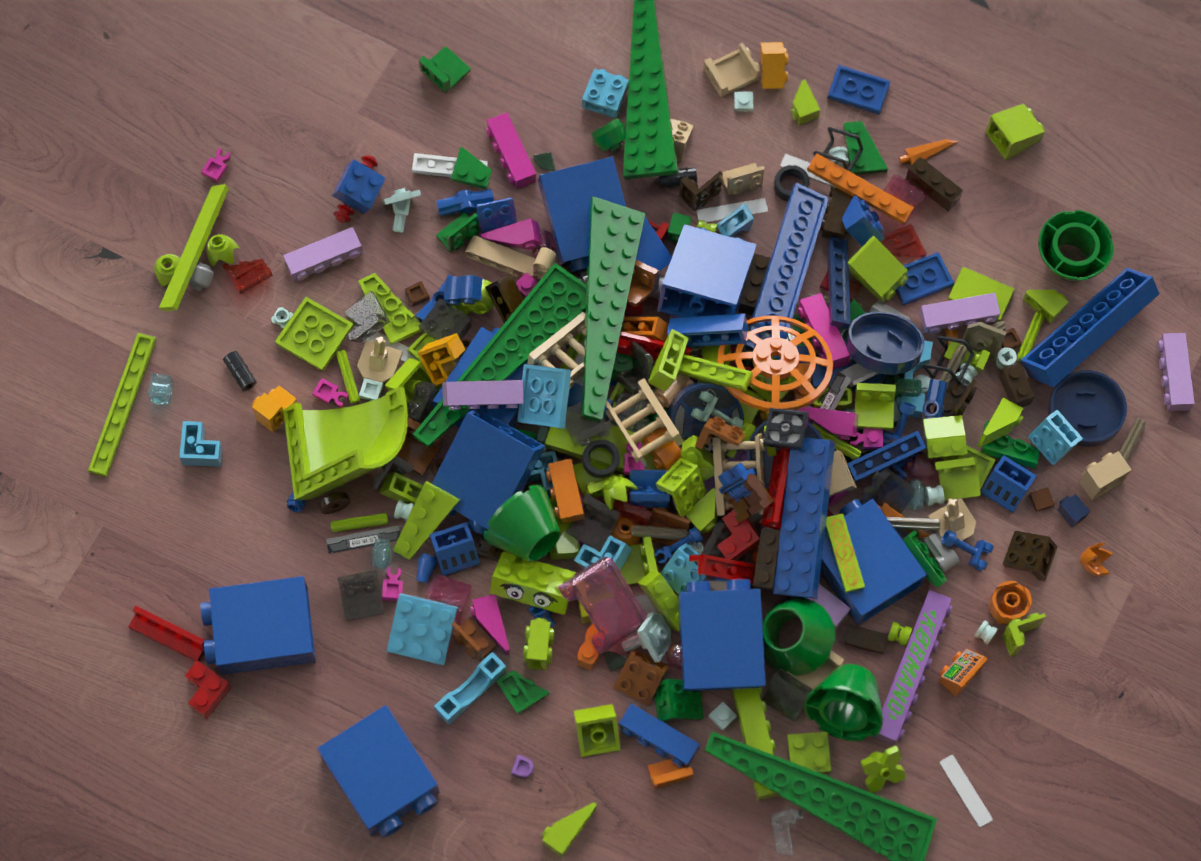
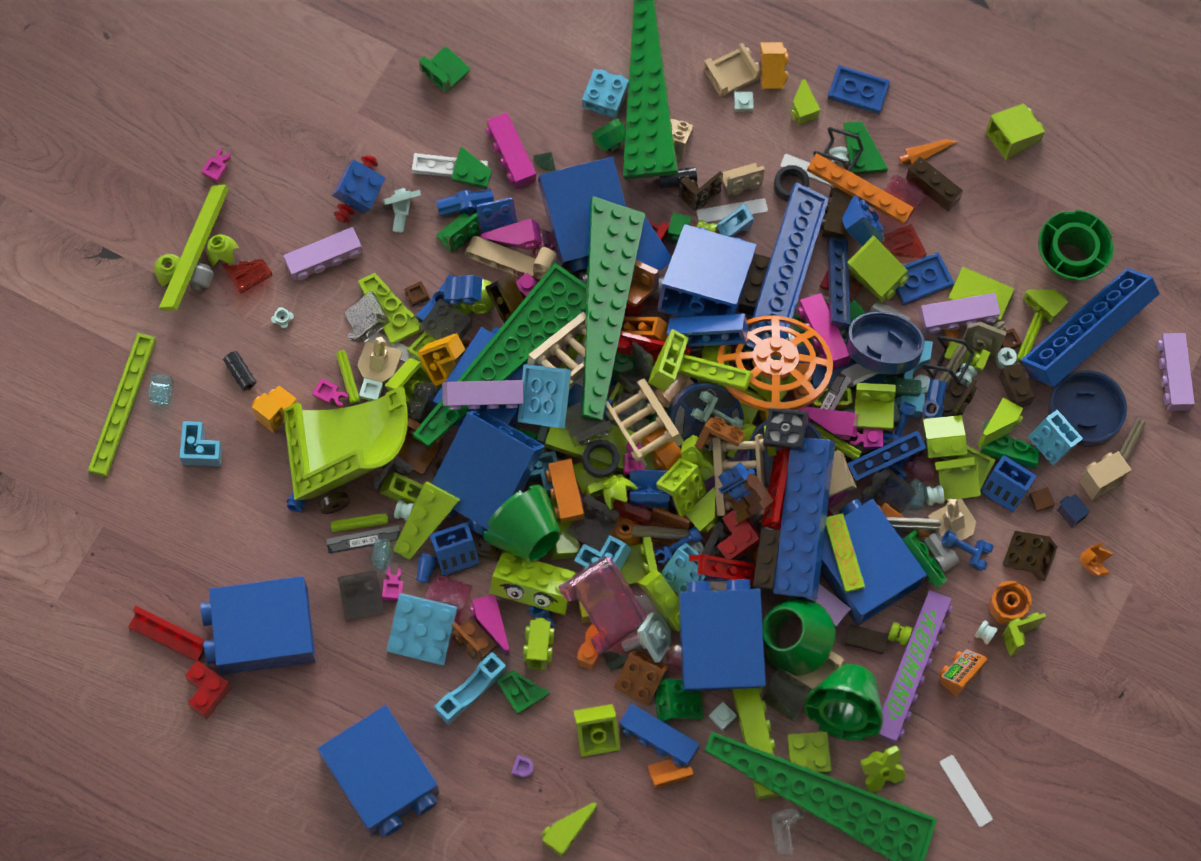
lime plate [275,297,354,372] -> none

